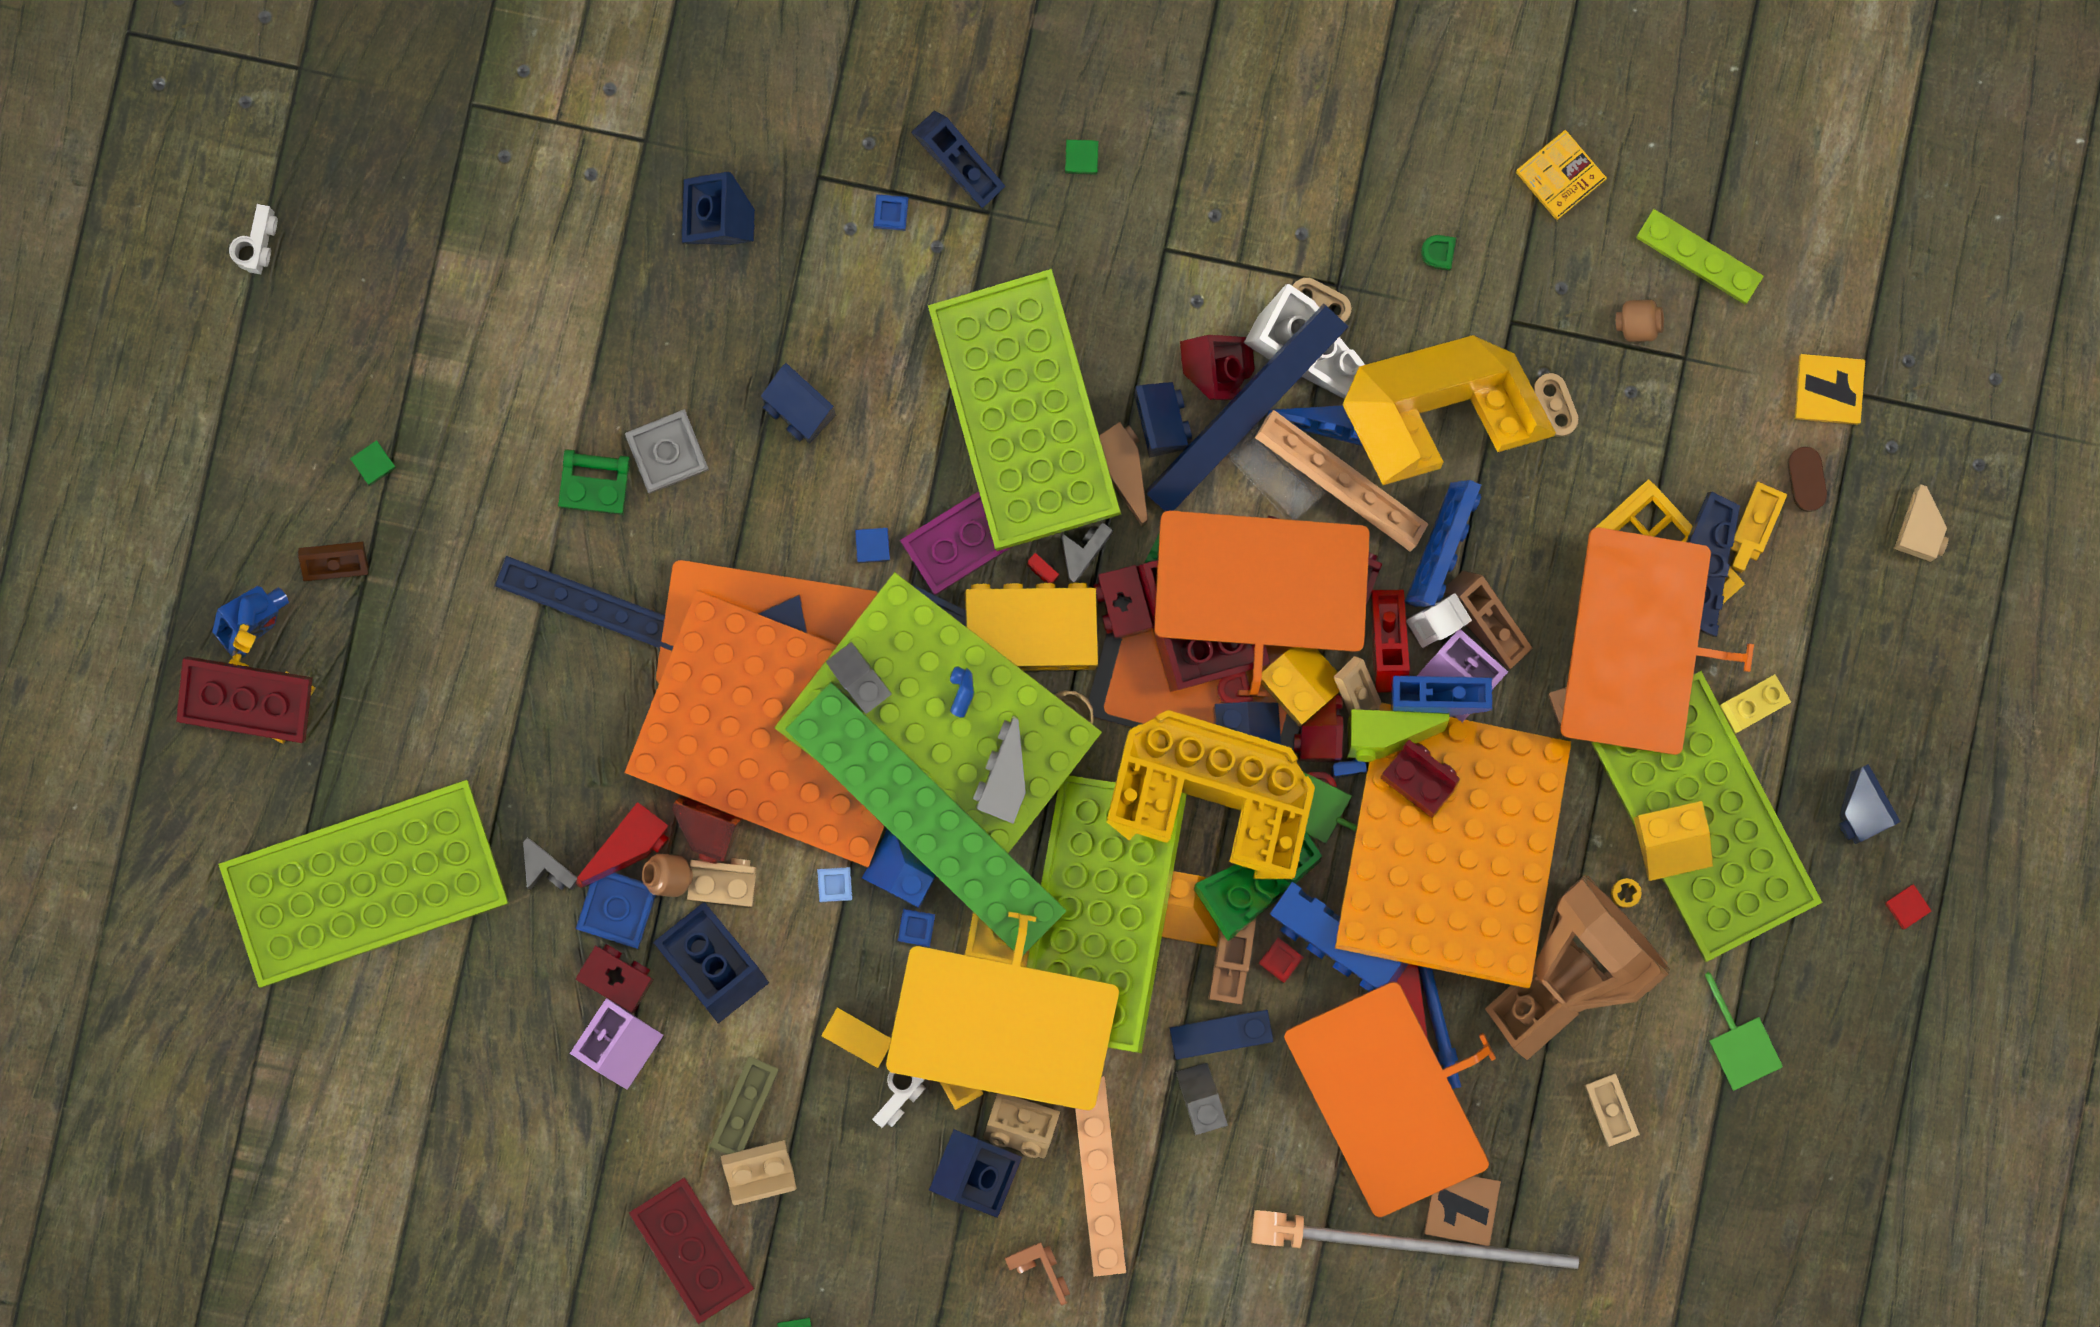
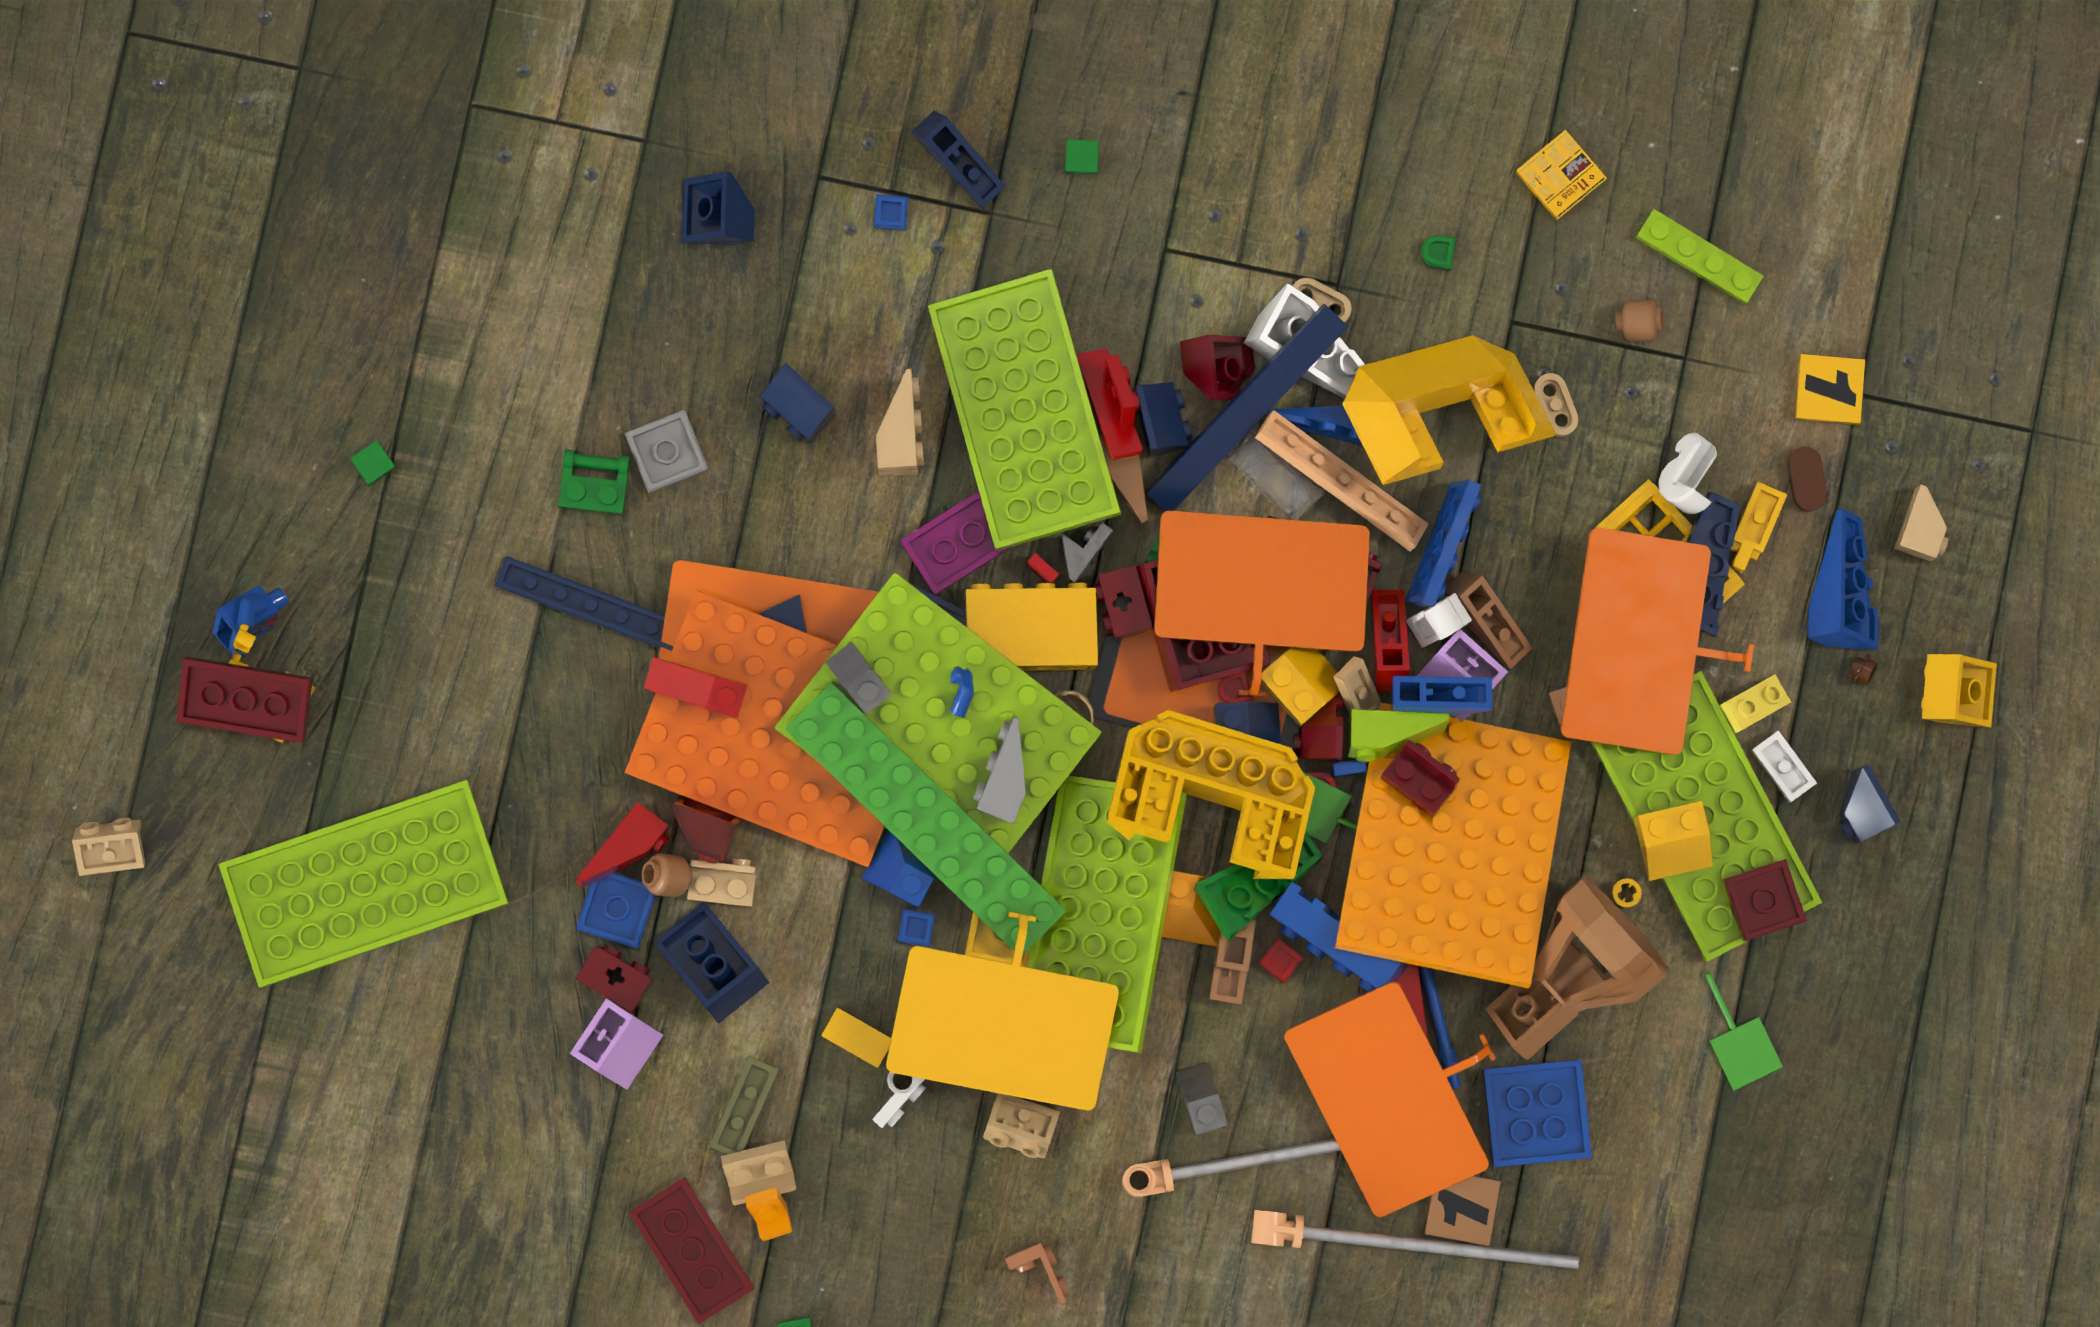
white plate [229,204,278,275] -> none
reddish brown plate [298,541,369,581] -> none
flat silver slope [523,837,577,890] -> none
light blue tile [817,867,852,902] -> none
blue tile [855,528,890,563] -> none
dark blue slope [929,1129,1022,1218] -> none
yellow tile [940,1082,984,1110] -> none
light nougat plate [1075,1076,1126,1277] -> none
dark blue slope [1170,1010,1274,1060] -> none
tan plate [1584,1073,1640,1147] -> none
red tile [1884,884,1931,929] -> none
none -> tan bracket [72,818,146,876]
none -> red slope [644,657,747,717]
none -> light orange bracket [745,1187,792,1241]
none -> tan slope [876,369,924,476]
none -> red bracket [1077,349,1143,460]
none -> flat silver piece [1122,1138,1341,1197]
none -> blue plate [1483,1060,1592,1167]
none -> white animal [1658,432,1717,514]
none -> dark red tile [1723,859,1807,942]
none -> white plate [1750,730,1817,803]
none -> blue wedge [1807,509,1879,650]
none -> reddish brown plate [1850,655,1878,686]
none -> yellow slope [1921,654,1997,728]

